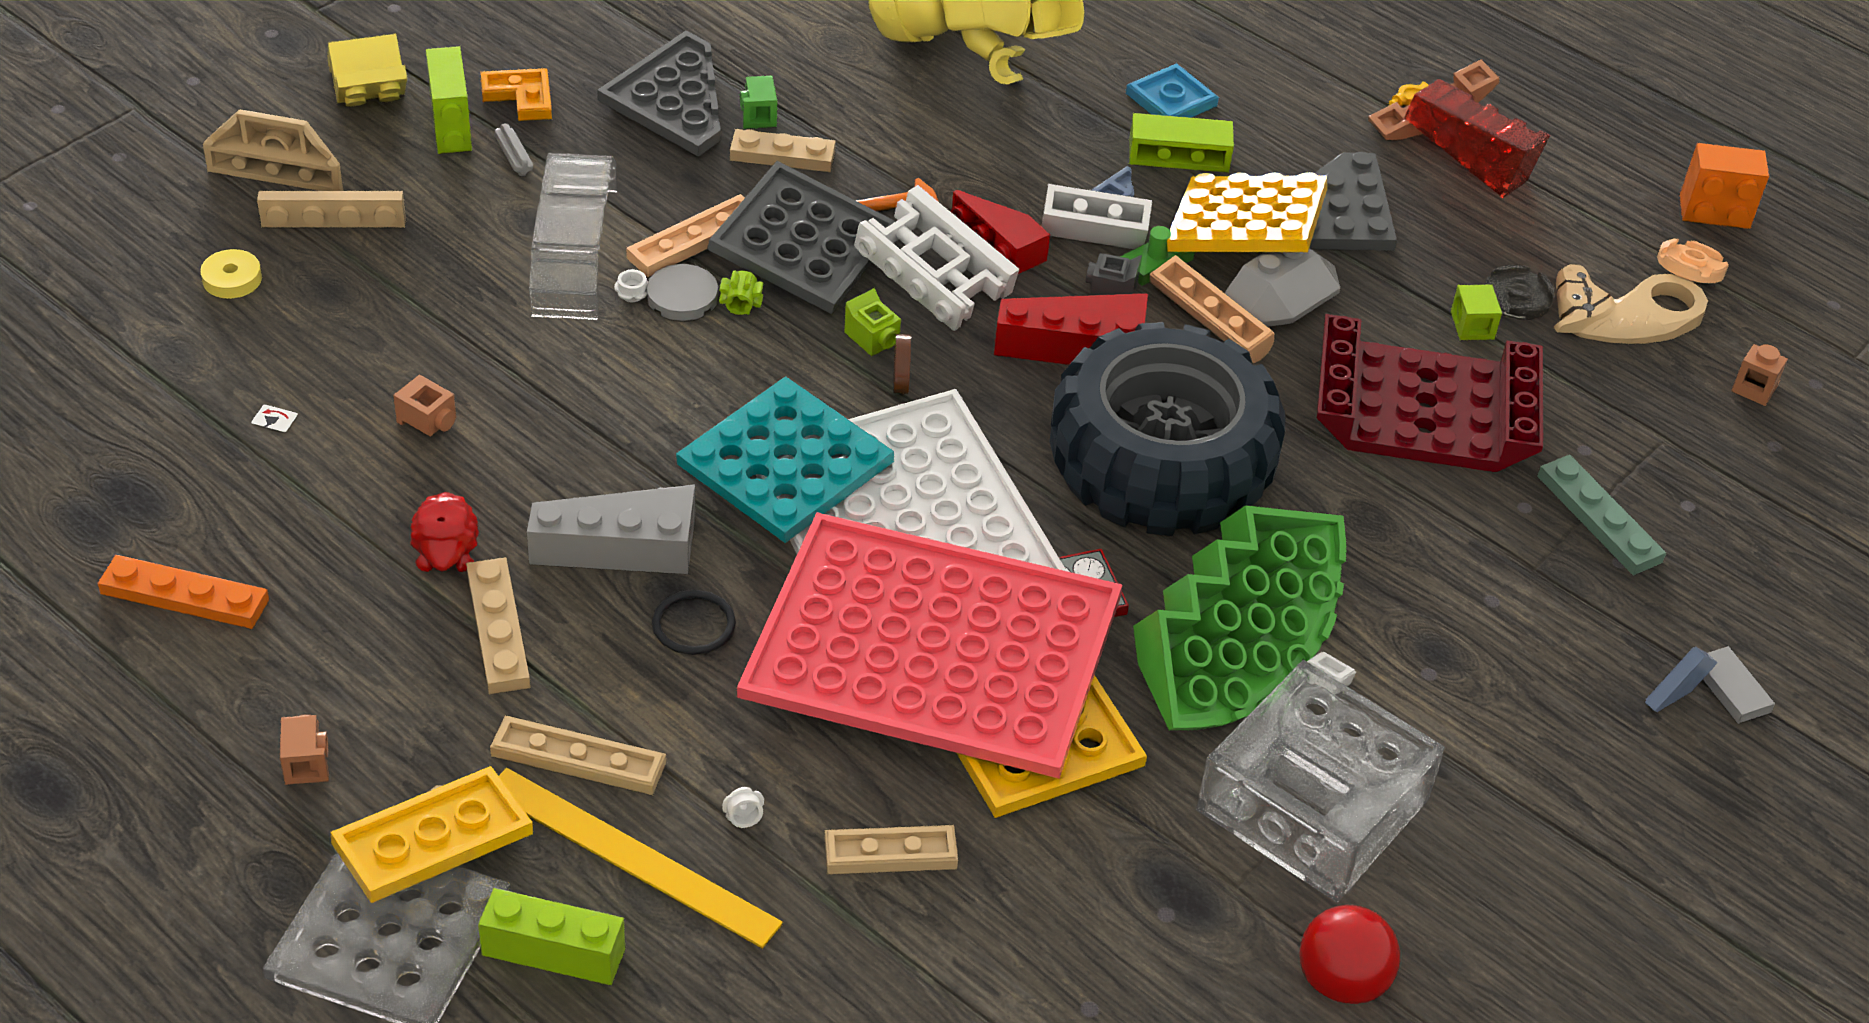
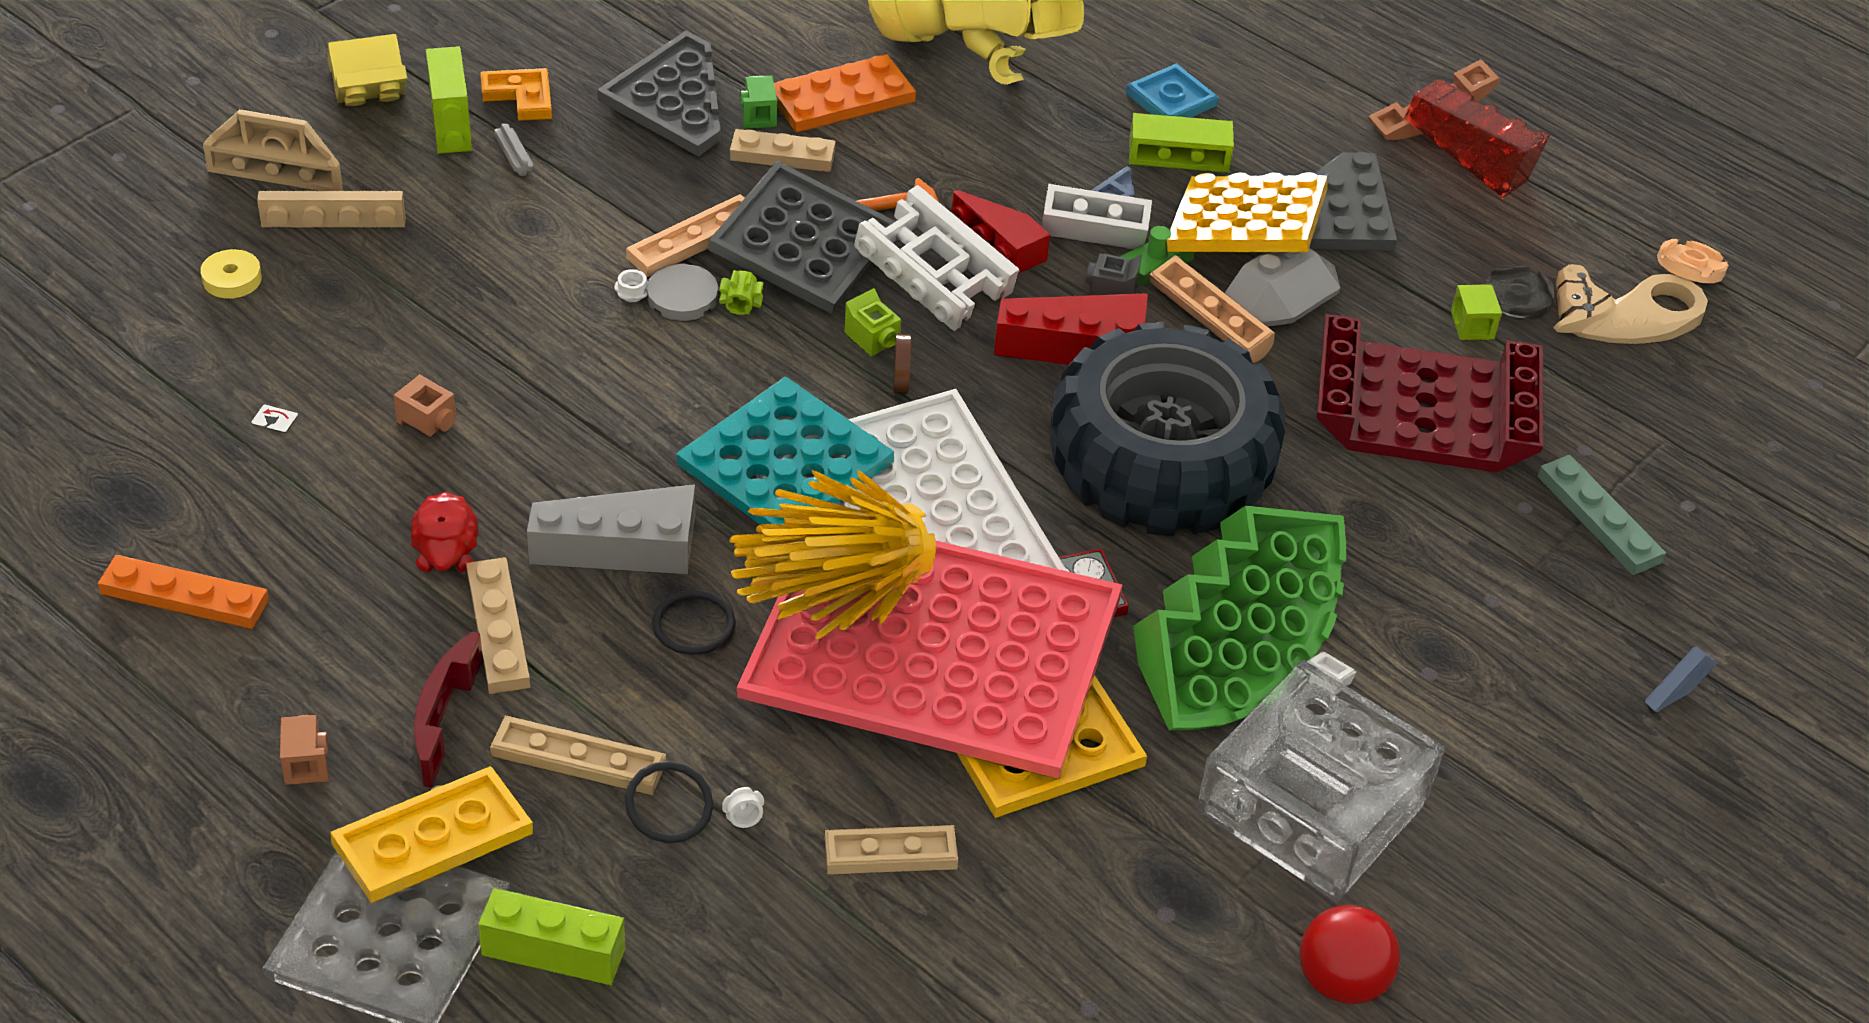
yellow piece [499,767,783,949] -> none
clear windscreen [529,153,617,320] -> none
yellow piece [1389,82,1429,106] -> none
orange brick [1680,143,1769,229] -> none
light grey tile [1703,646,1775,724] -> none
nougat brick [1732,344,1788,406] -> none
none -> dark red slope [414,632,483,787]
none -> black piece [624,761,714,844]
none -> yellow plant [729,470,936,639]
none -> orange plate [774,54,916,133]

